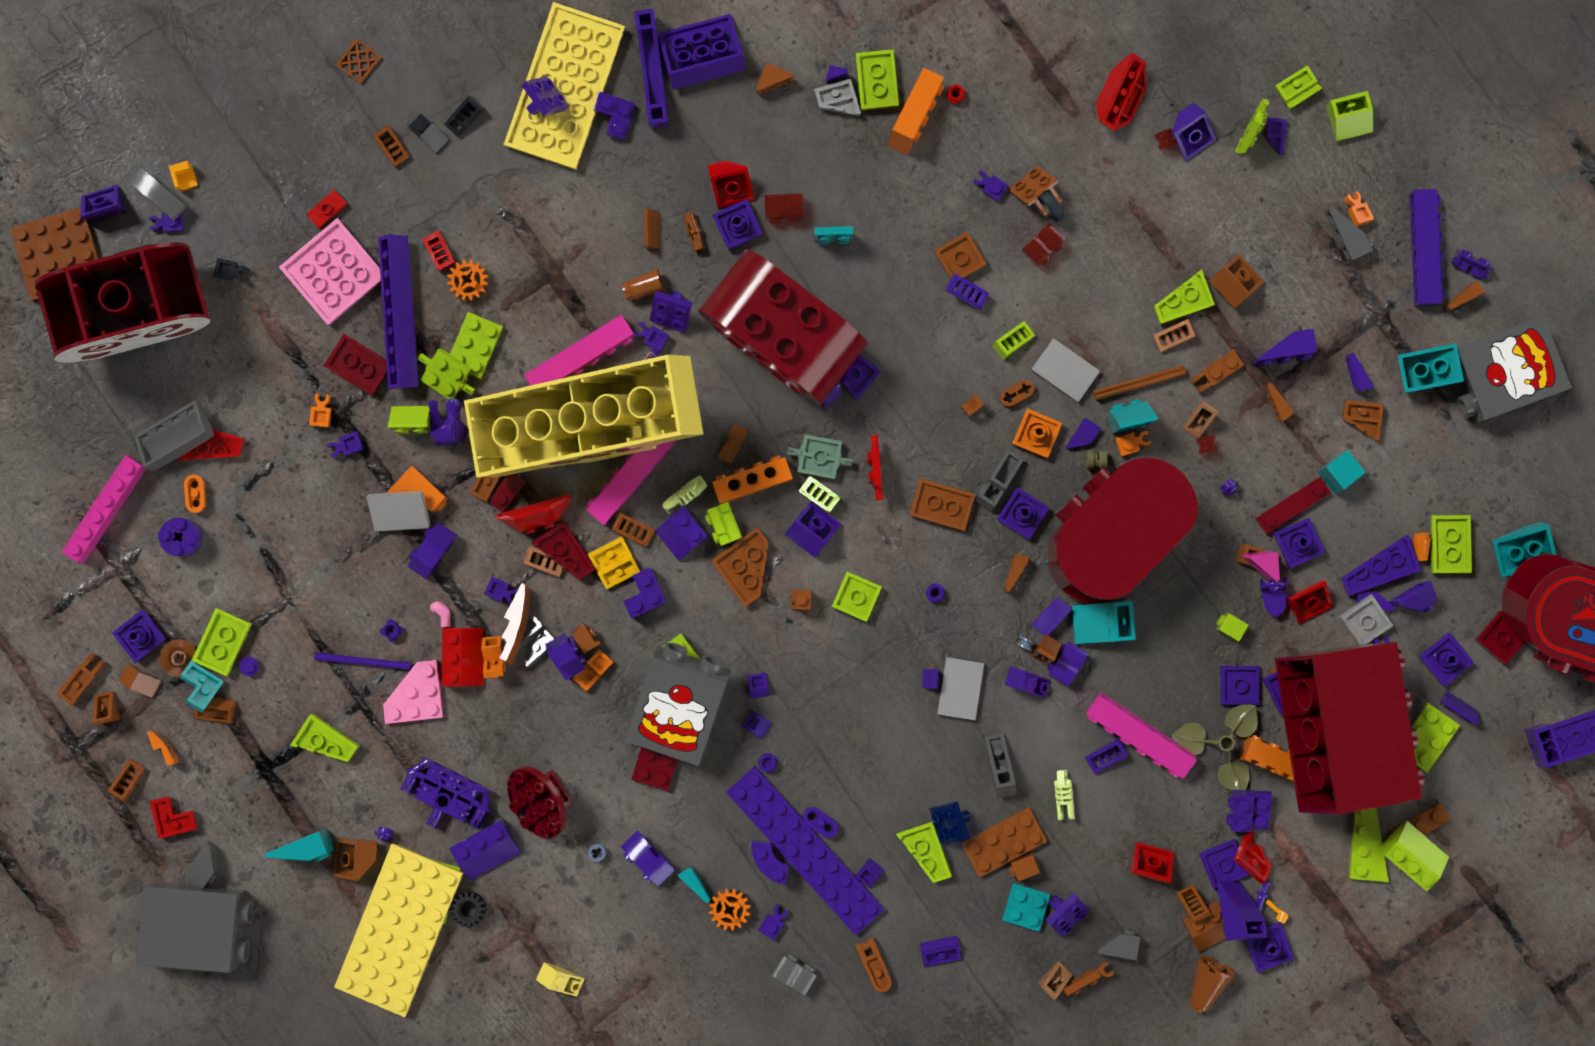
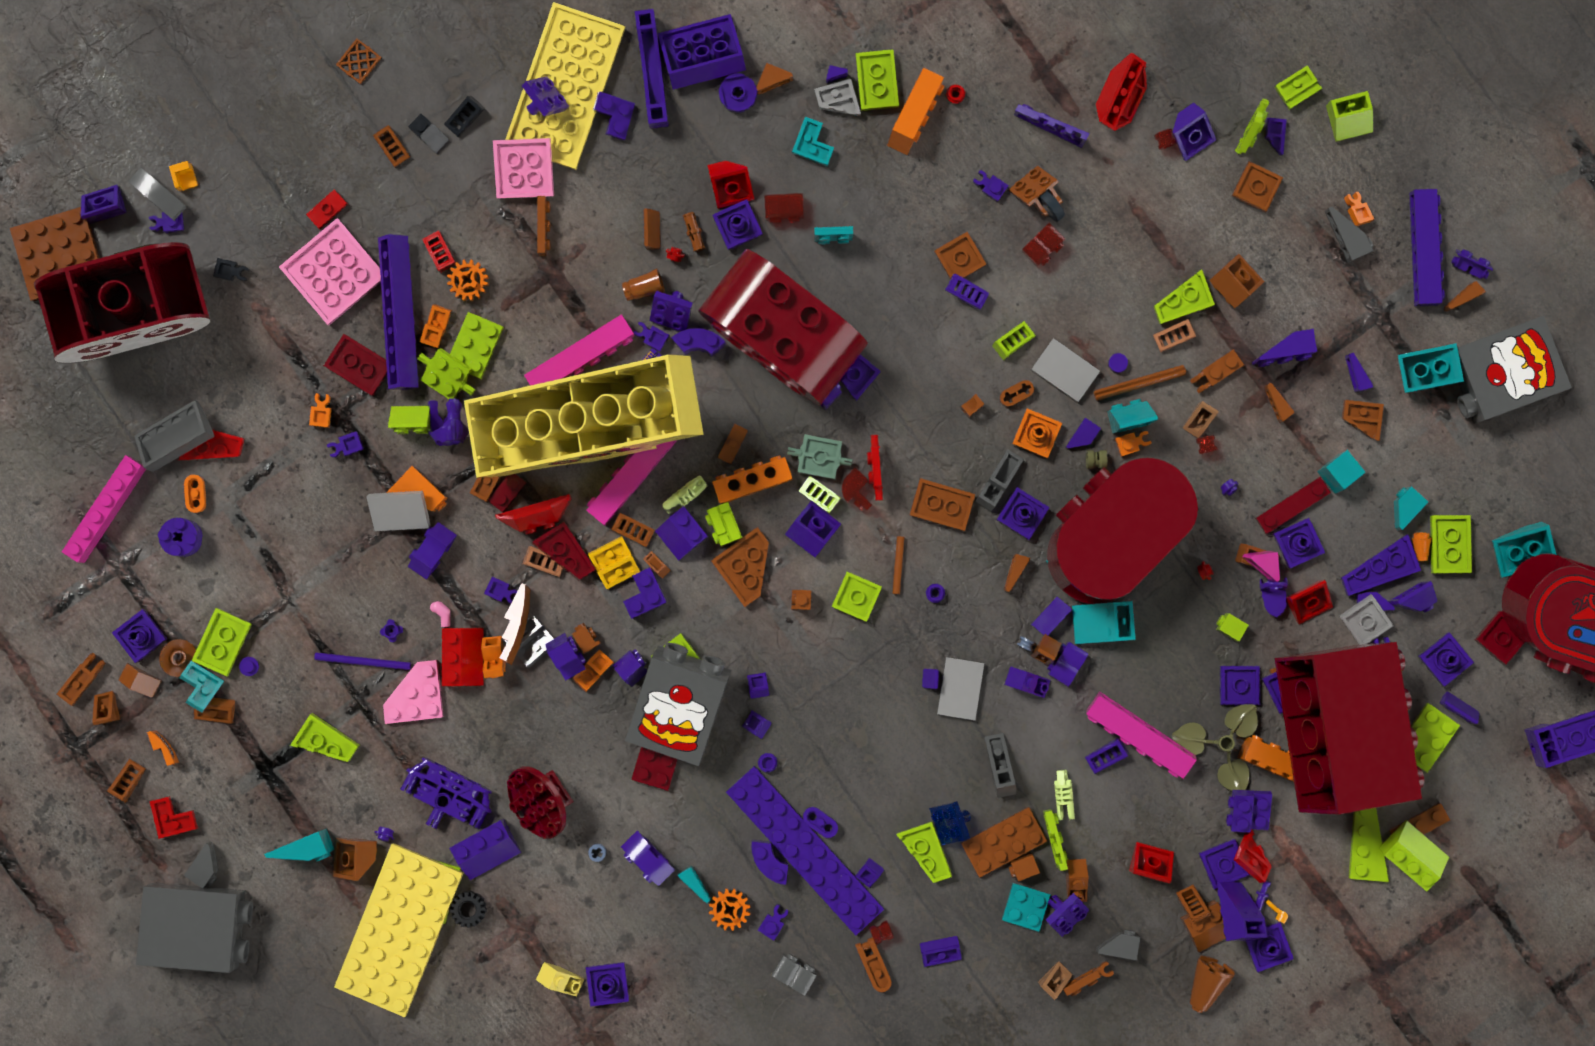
none -> orange slope [420,304,452,348]
none -> bright pink plate [493,138,554,198]
none -> dark orange plate [537,196,551,256]
none -> dark purple plate [586,962,629,1006]
none -> dark purple brick [613,649,648,687]
none -> dark orange piece [643,551,671,579]
none -> red plate [666,247,685,262]
none -> dark purple brick [671,328,726,357]
none -> dark purple plate [719,73,757,113]
none -> teal plate [792,117,834,166]
none -> clear red brick [842,468,872,511]
none -> clear red wheel [869,920,894,945]
none -> dark orange bar [892,536,904,594]
none -> dark purple wing [1014,104,1090,148]
none -> lime wing [1043,809,1068,871]
none -> dark orange slope [1066,859,1089,902]
none -> dark purple tile [1108,353,1128,373]
none -> red plate [1197,561,1213,580]
none -> dark orange plate [1232,161,1283,213]
none -> teal slope [1394,486,1428,531]

